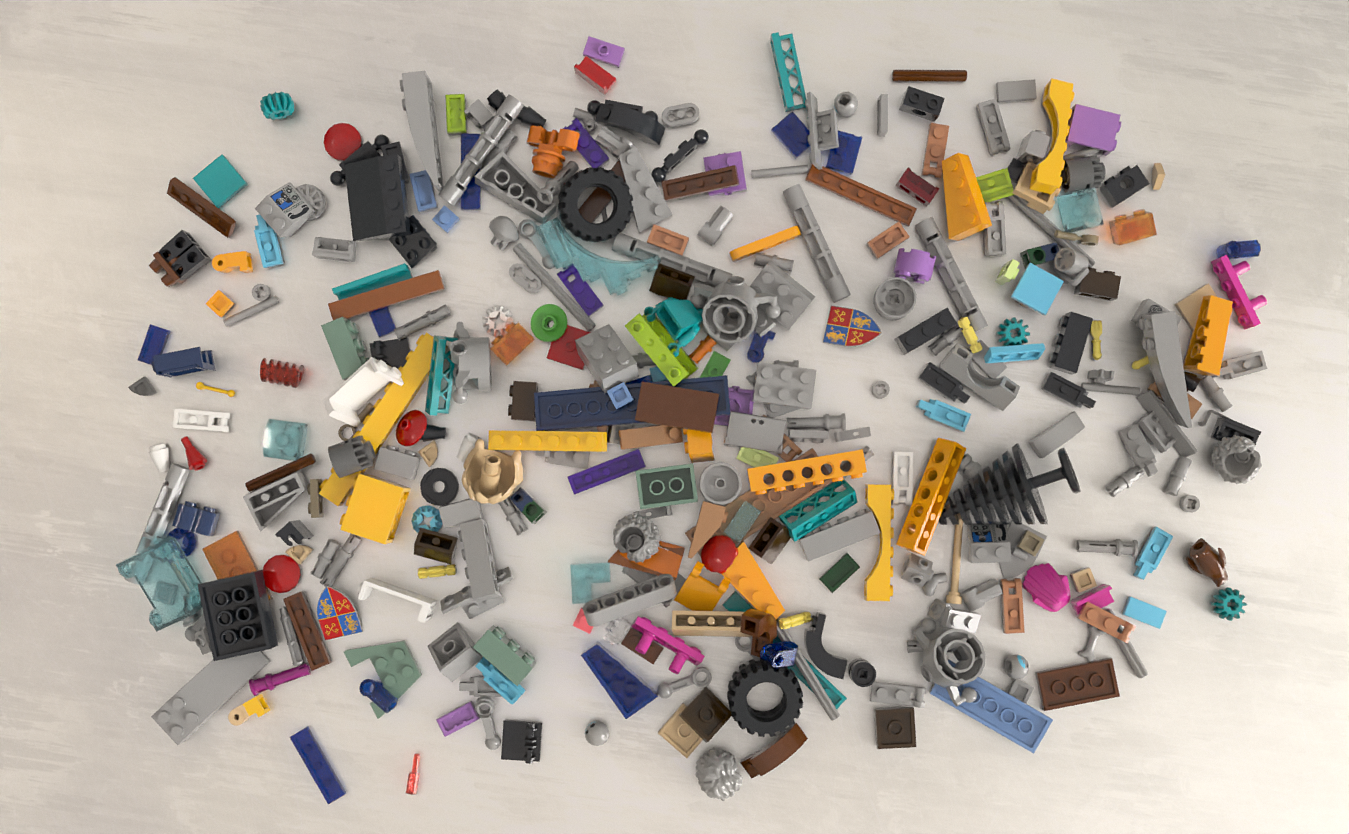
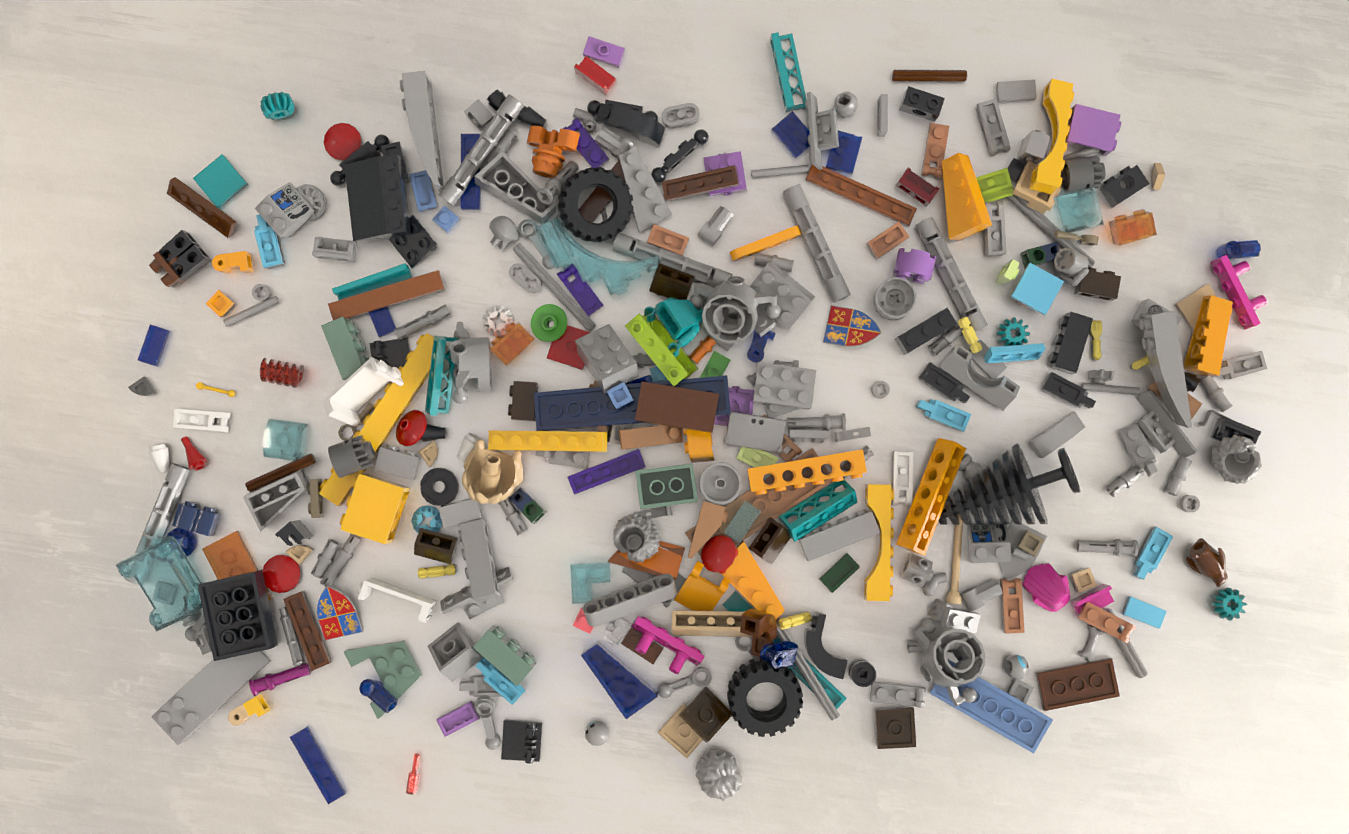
dark blue window [152,347,216,378] -> none
lime plate [445,94,467,134] -> none
reddish brown arch [740,723,808,779] -> none

